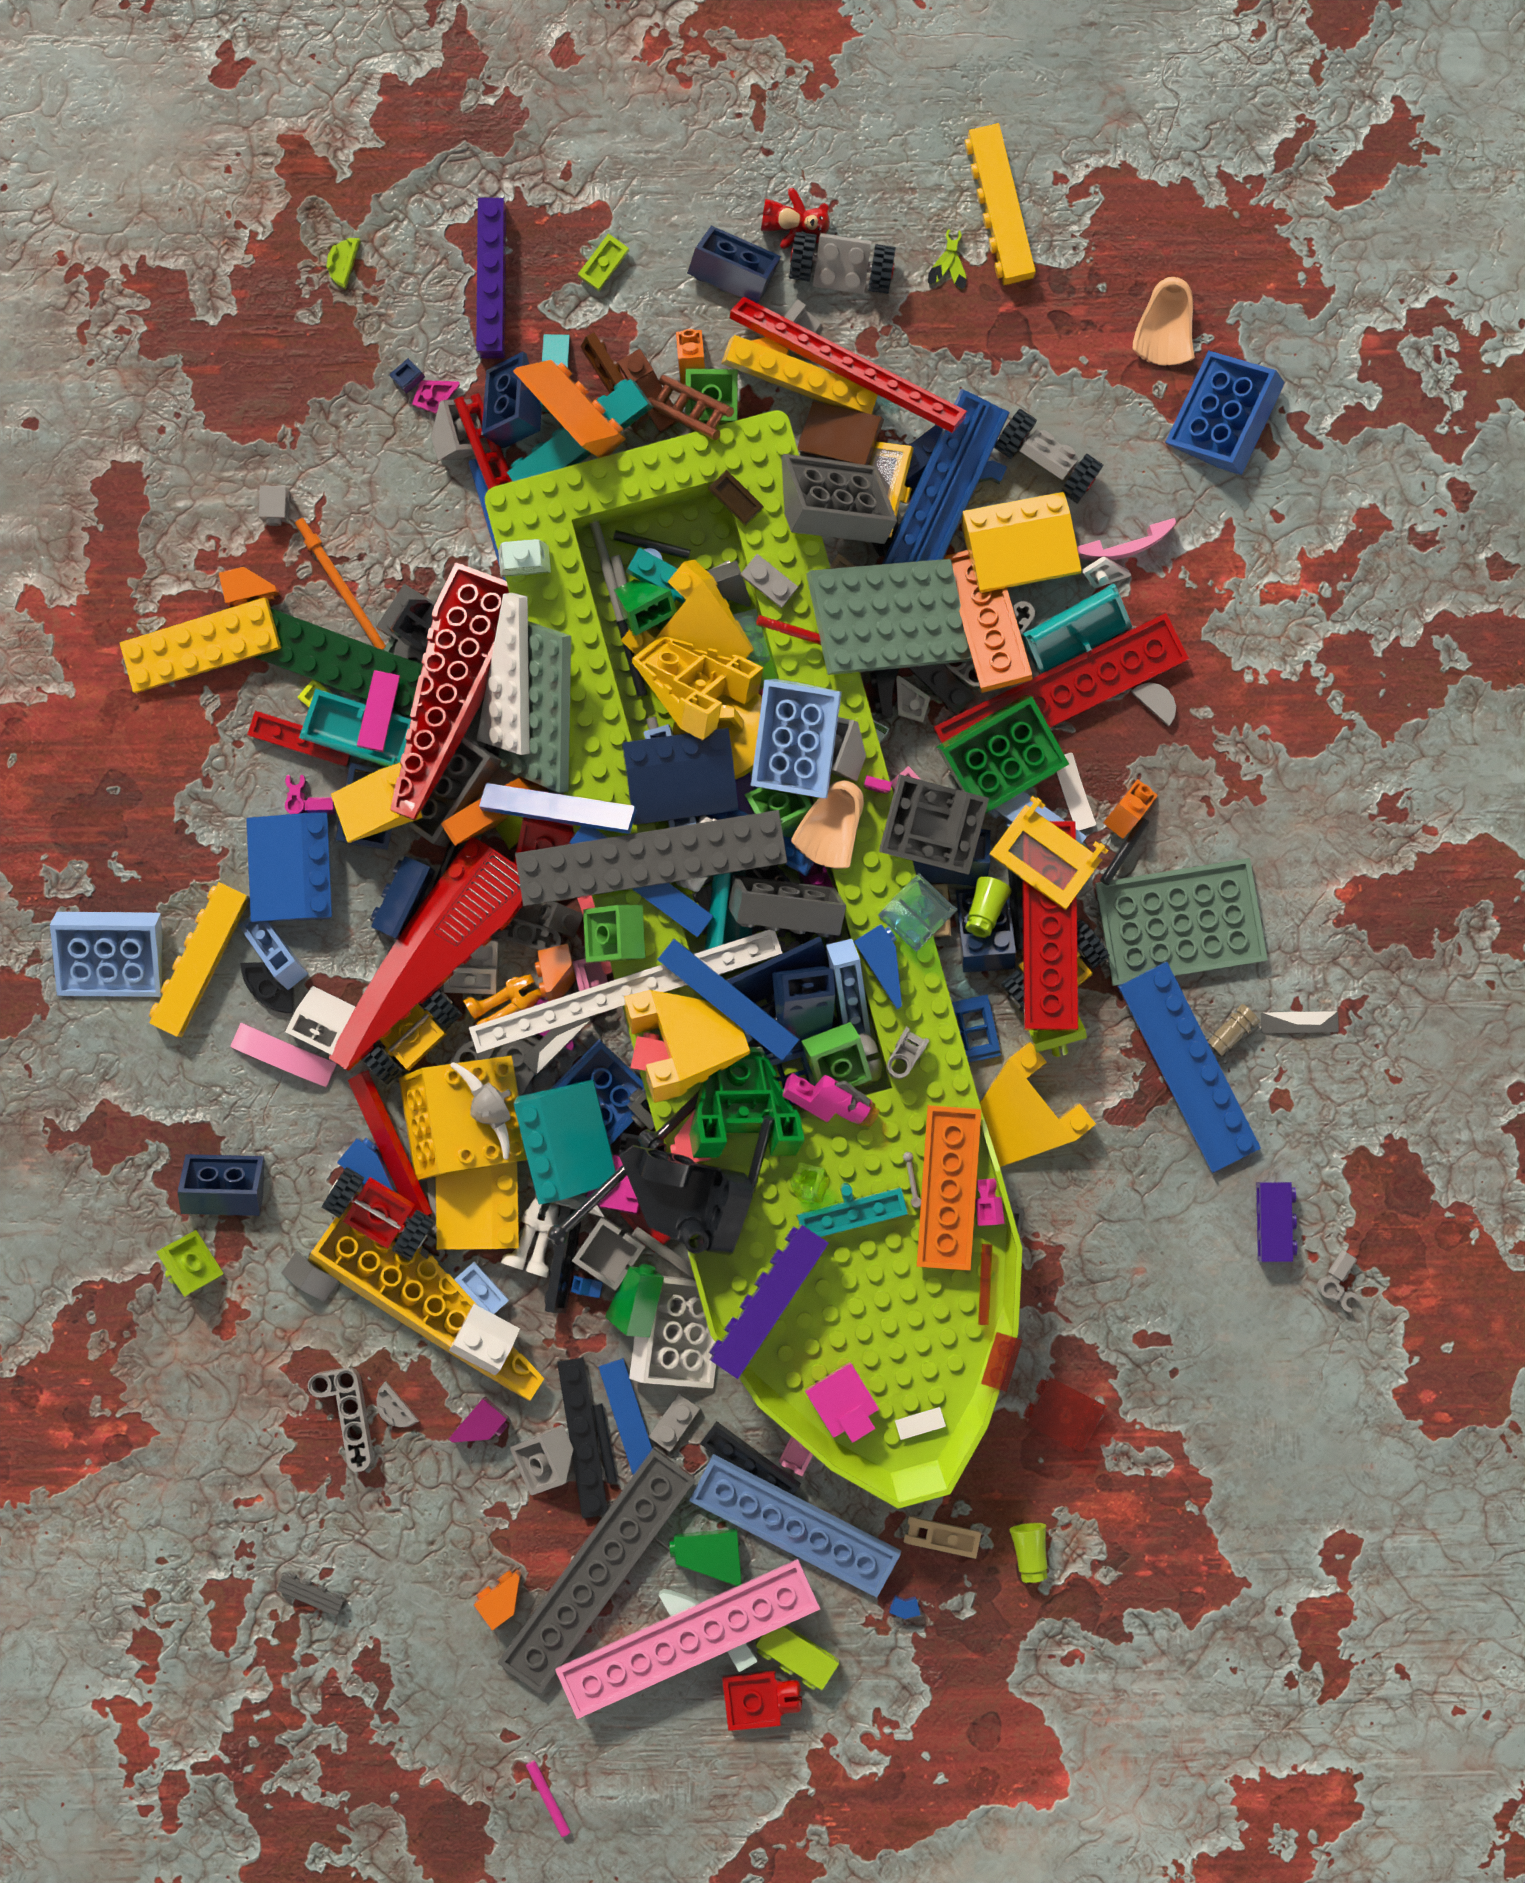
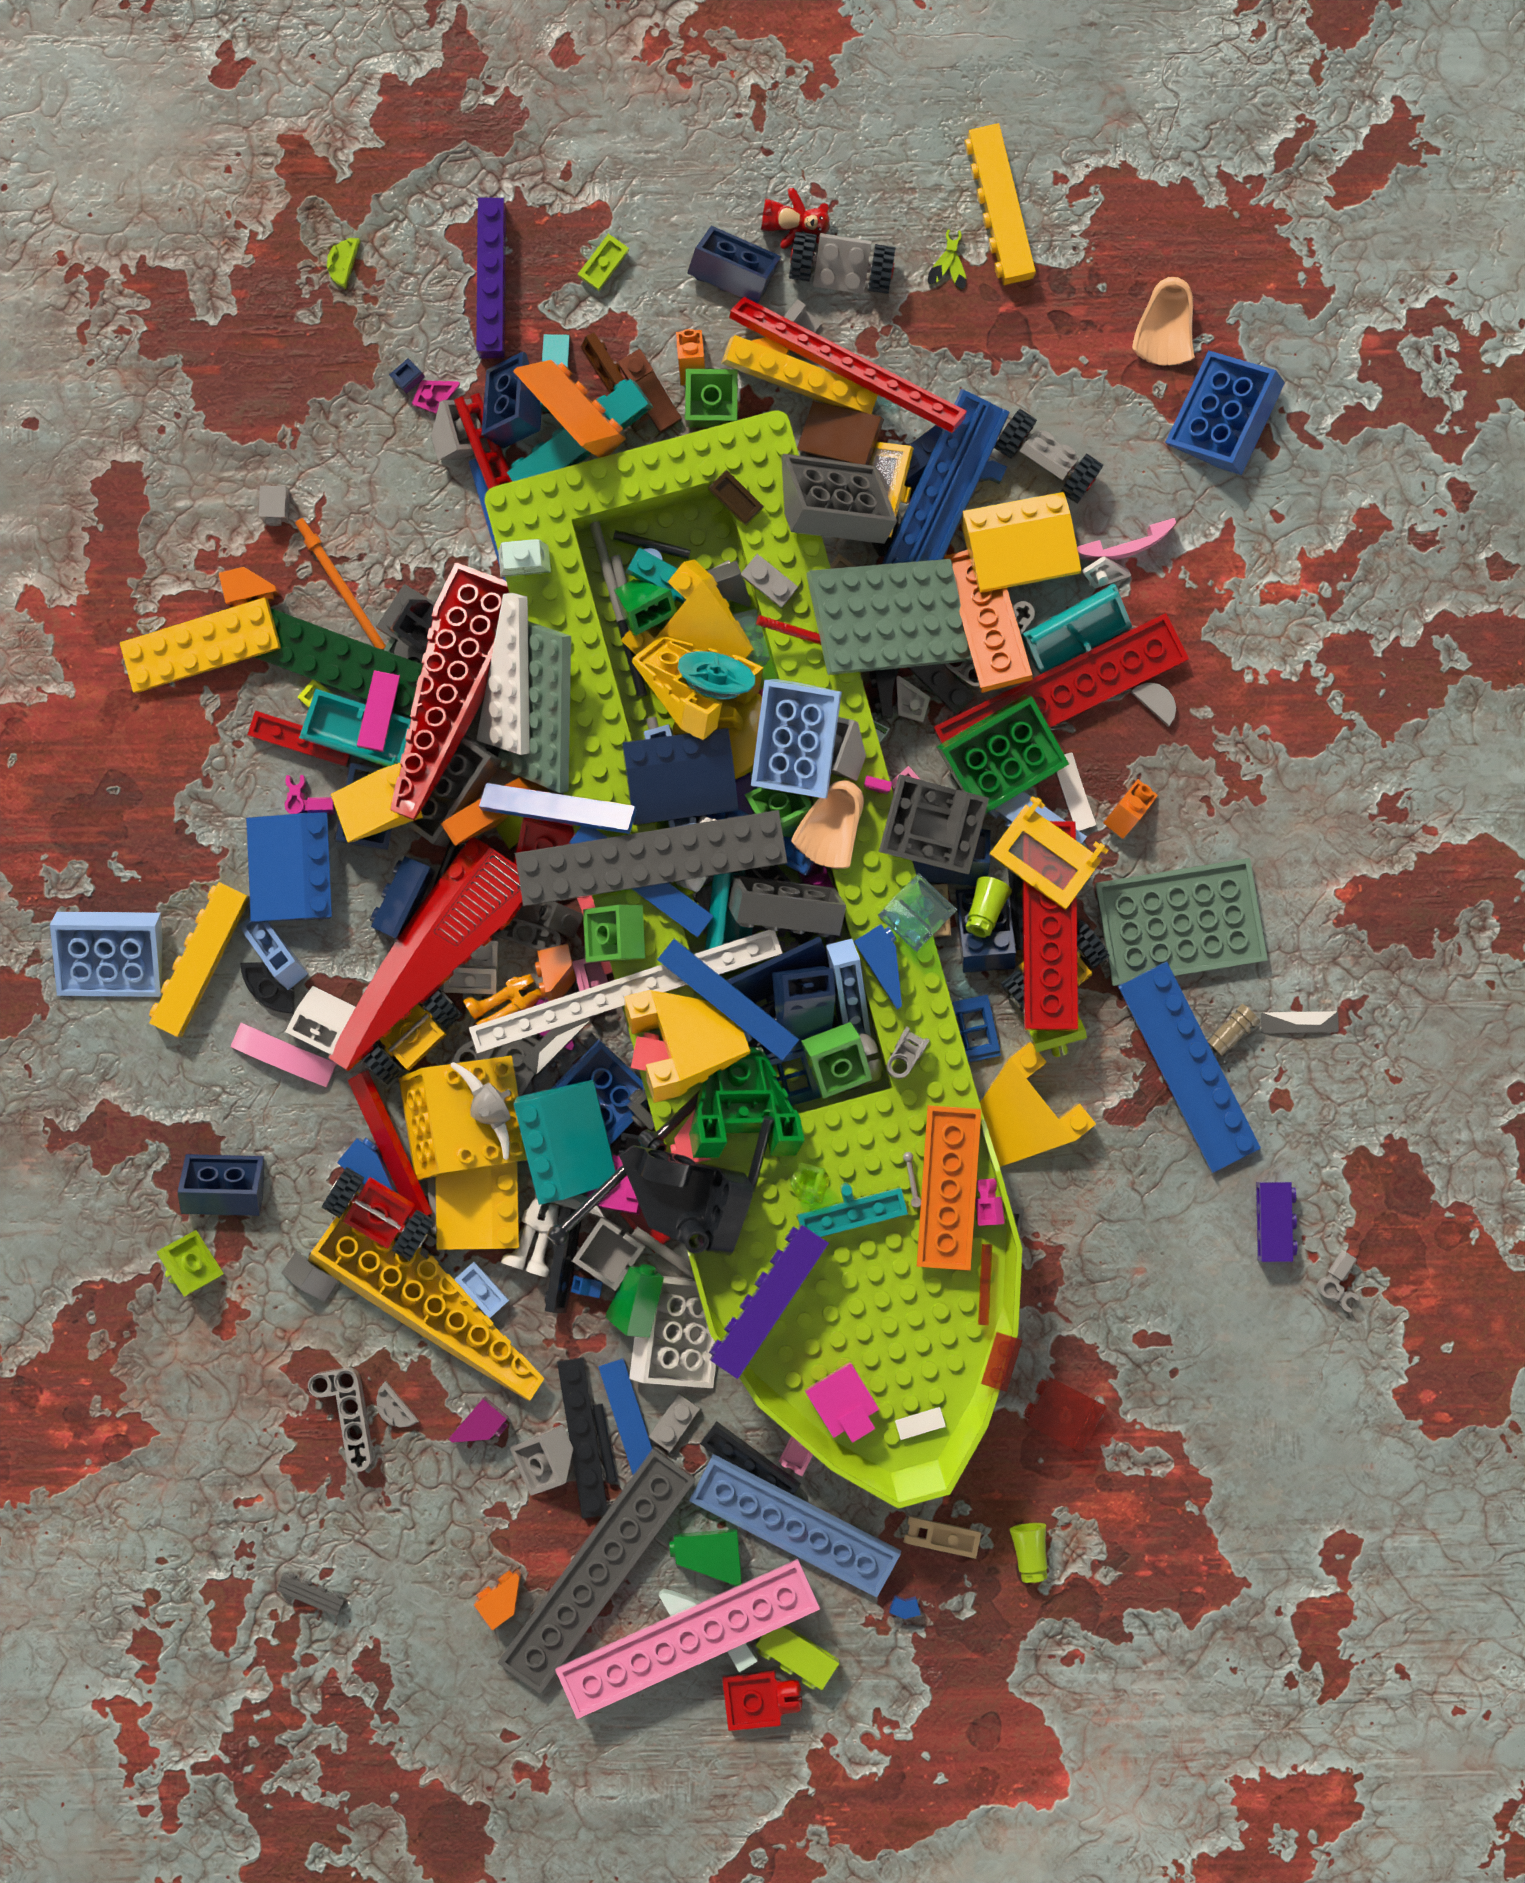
white slope [449,1304,520,1375] -> none
dark pink bar [526,1760,571,1837] -> none
copper bar [648,375,734,440] -> none
dark pink plate [782,1073,879,1127] -> none
black bar [1100,817,1149,885] -> none
none -> teal piece [678,651,755,699]

